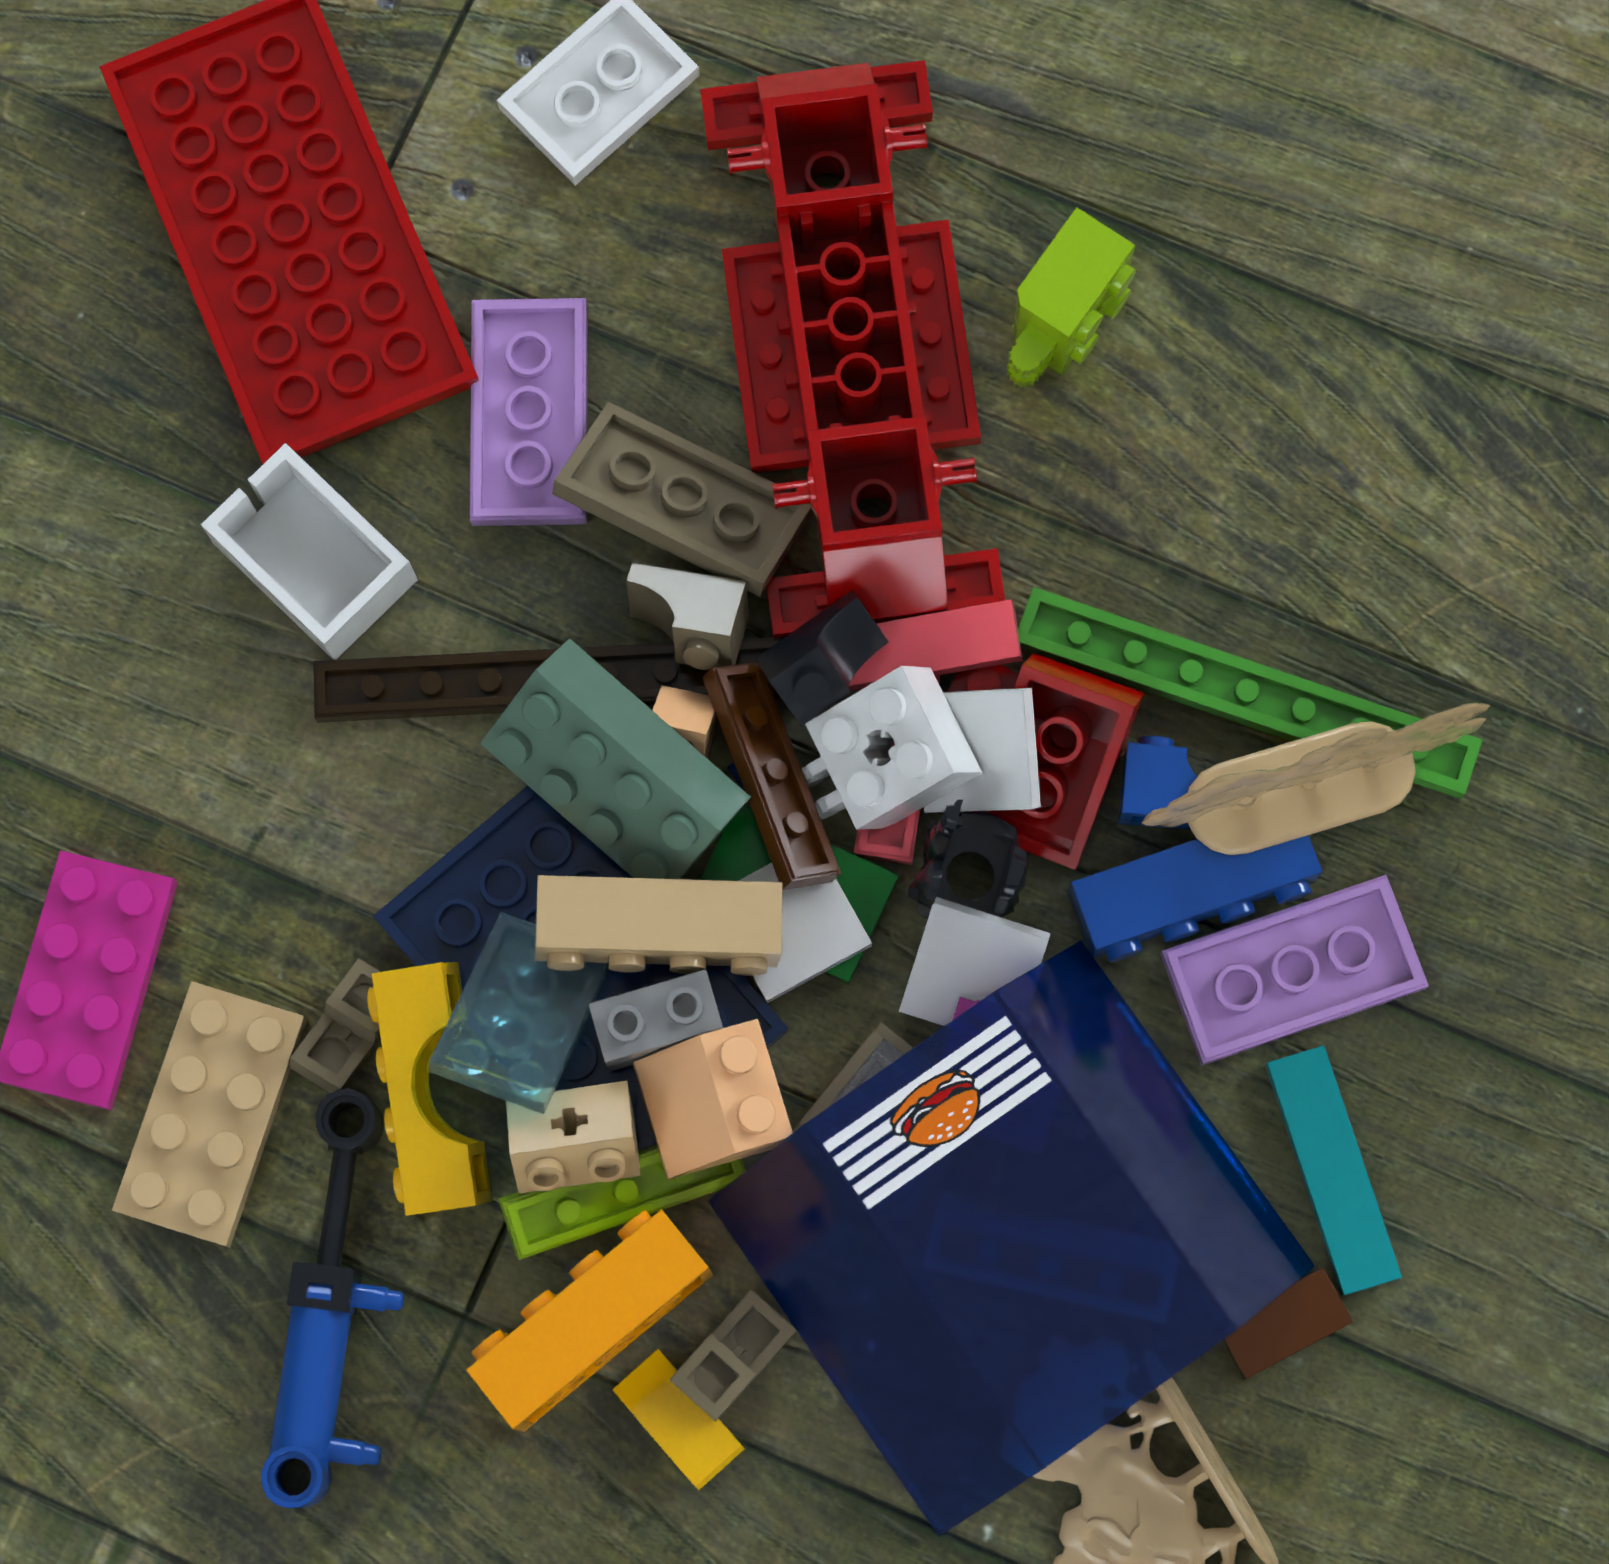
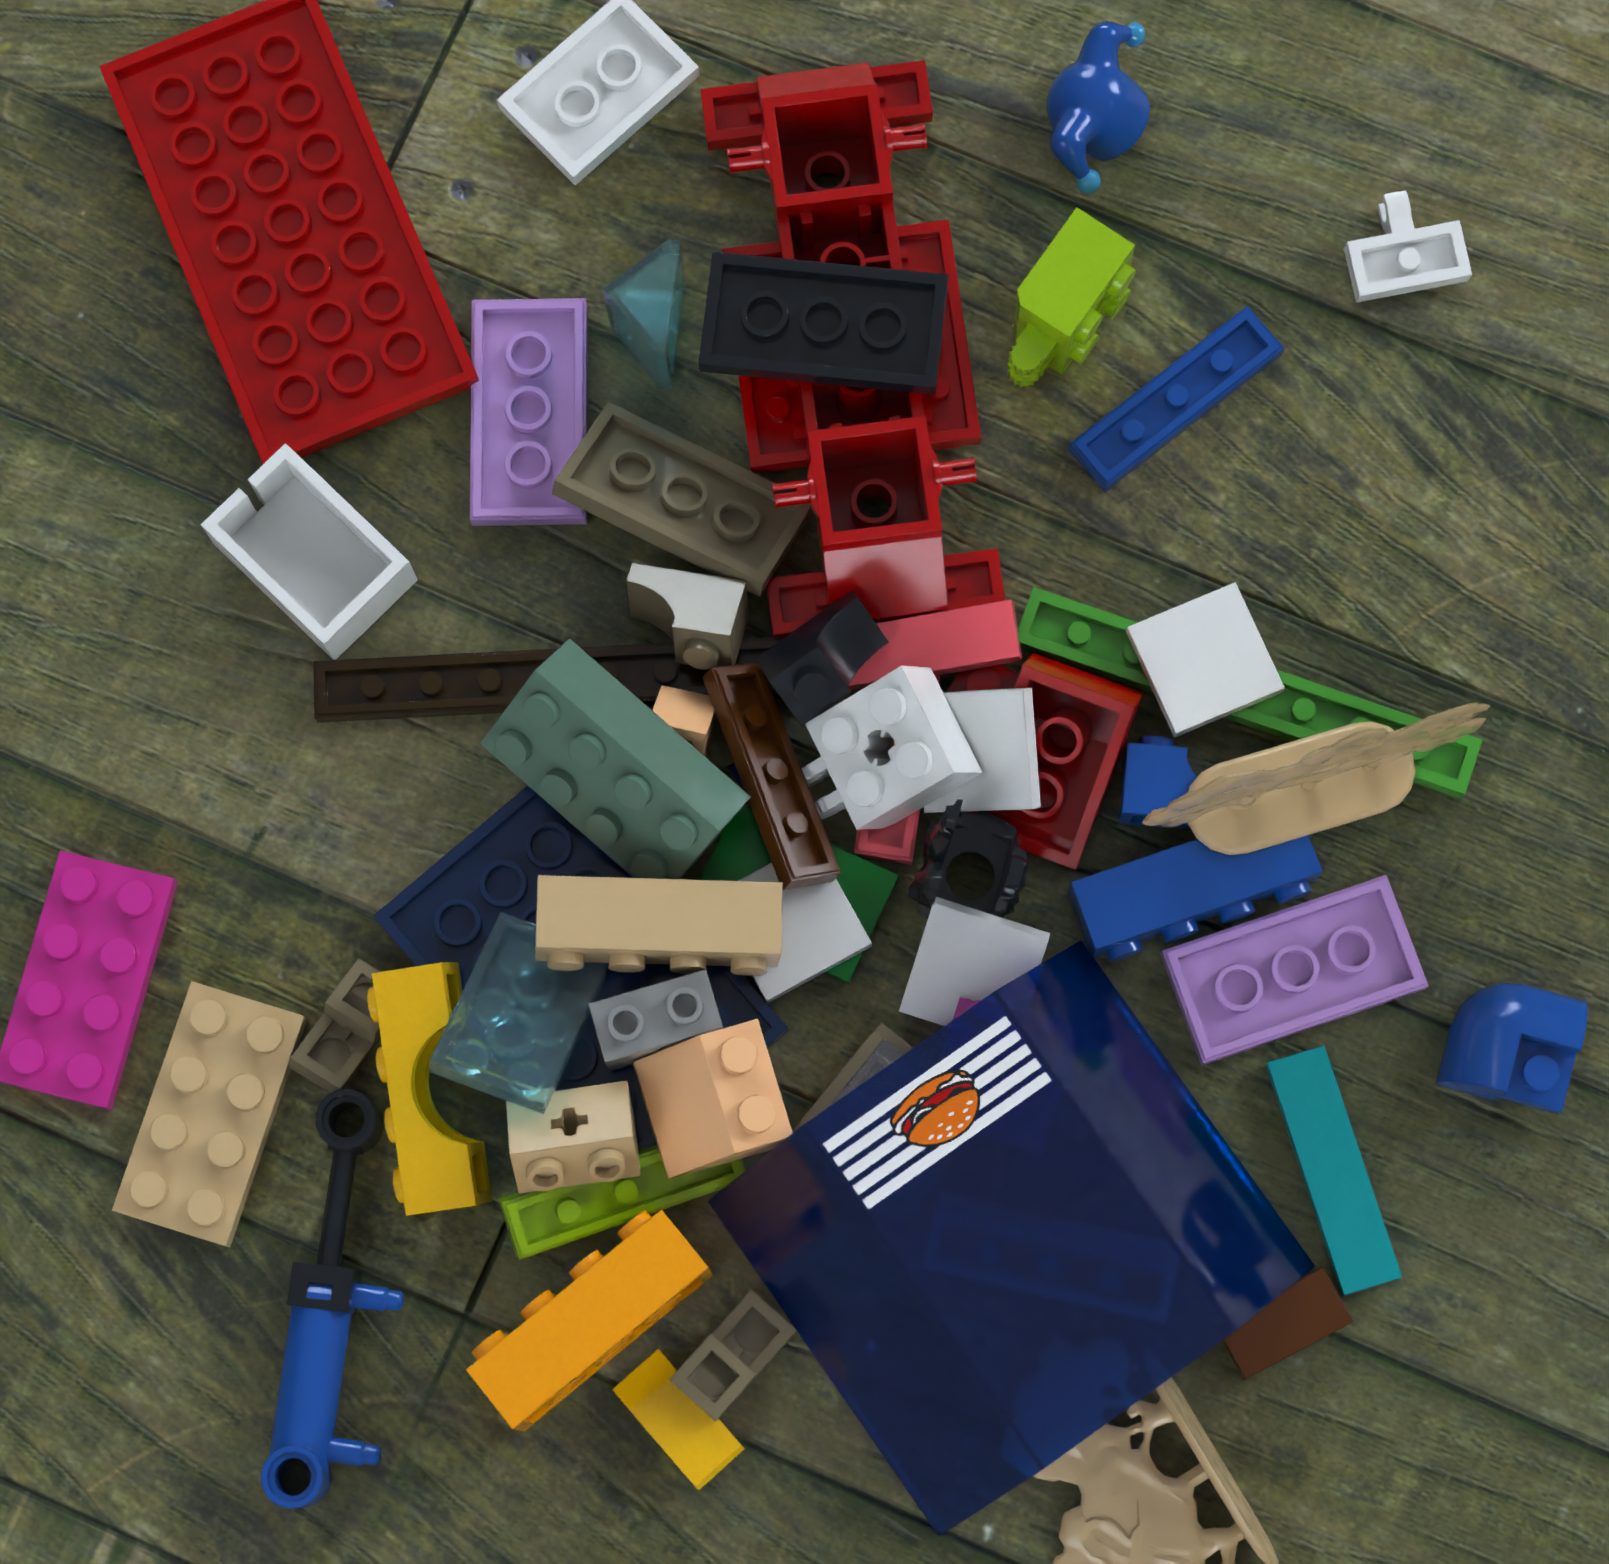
none -> clear light blue slope [603,239,686,390]
none -> black plate [698,252,948,395]
none -> blue piece [1046,21,1150,194]
none -> blue tile [1068,306,1284,492]
none -> white tile [1126,582,1285,738]
none -> white plate [1344,190,1472,303]
none -> blue brick [1436,983,1588,1114]

